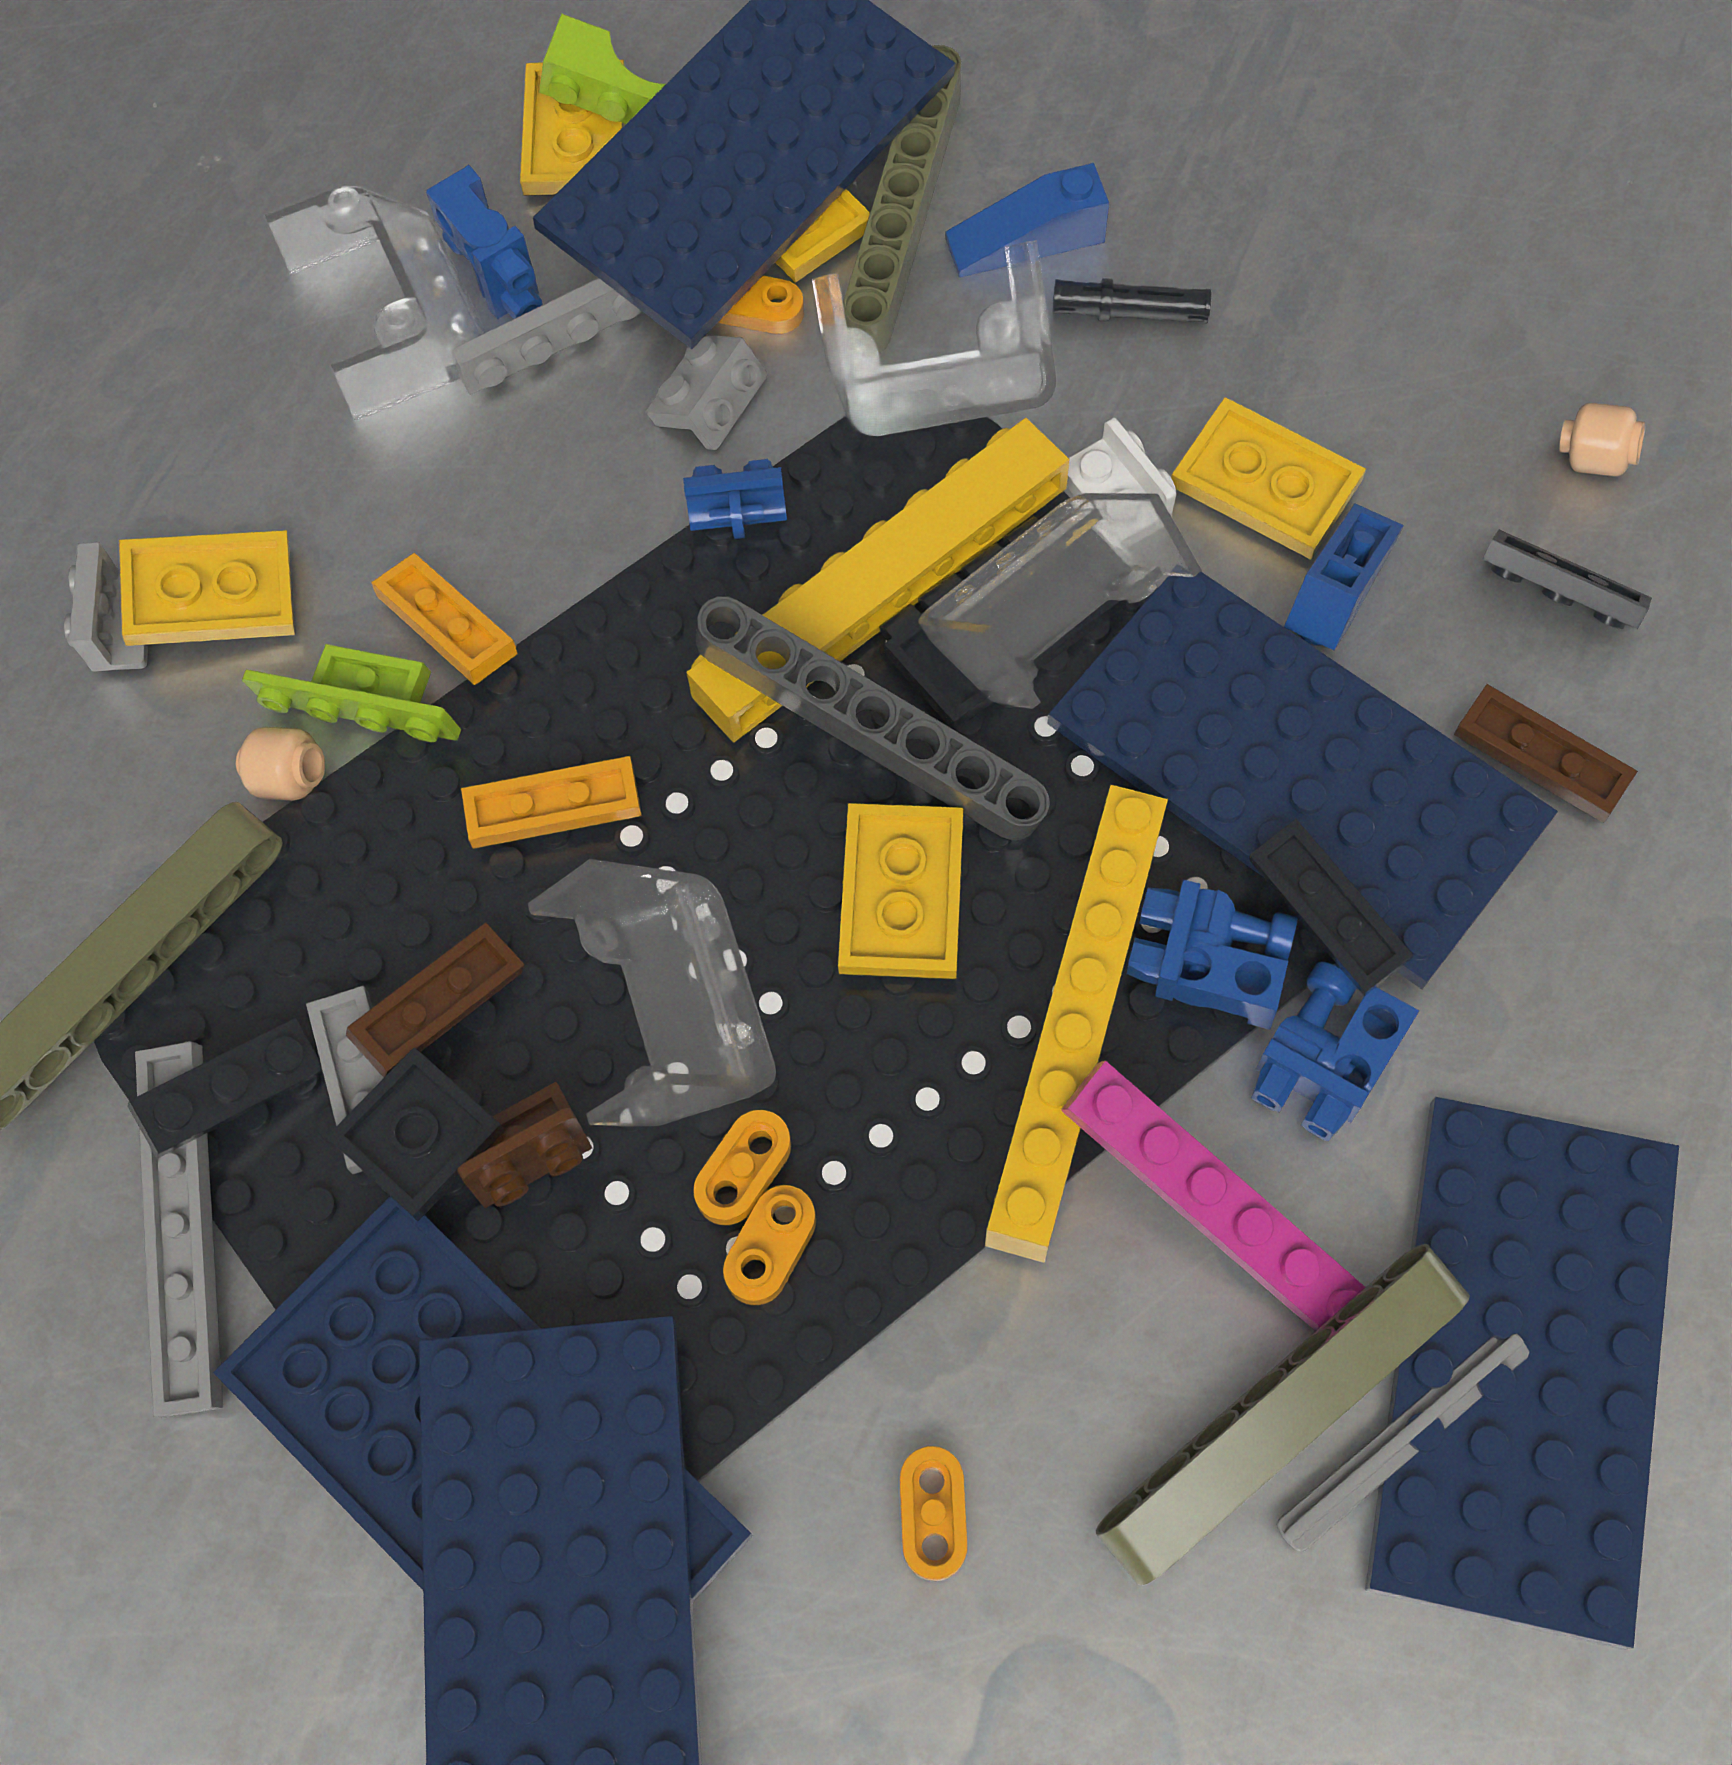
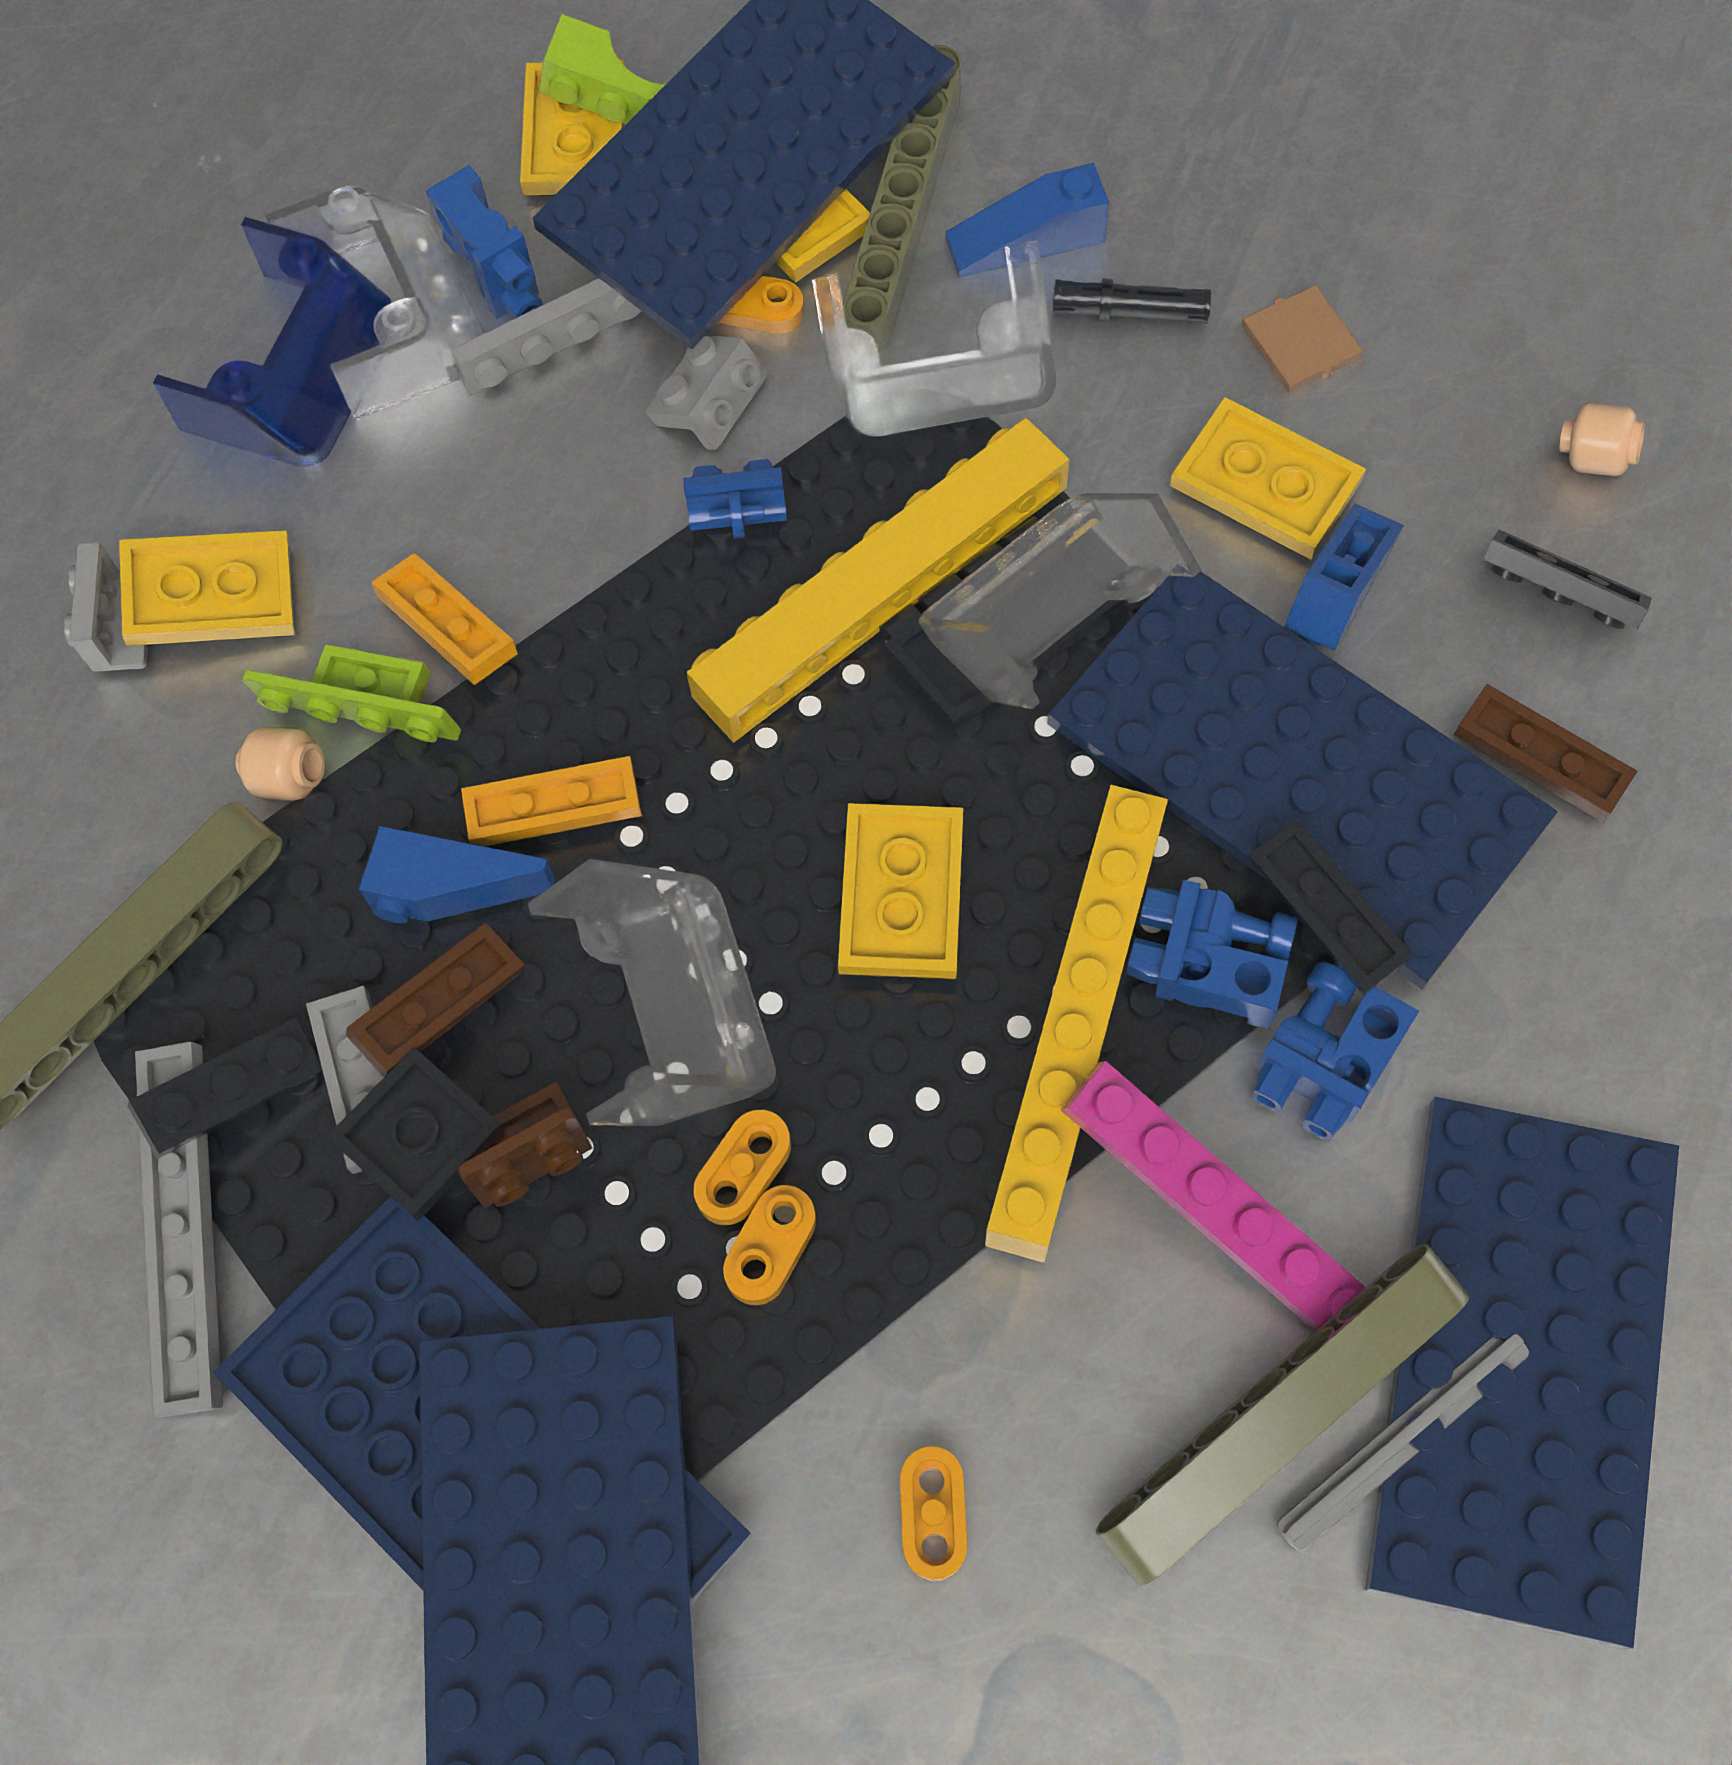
dark grey beam [696,597,1050,840] -> none
white bracket [1067,417,1176,550] -> none
none -> clear blue windscreen [153,217,397,467]
none -> blue slope [359,826,556,923]
none -> medium nougat piece [1241,285,1364,392]

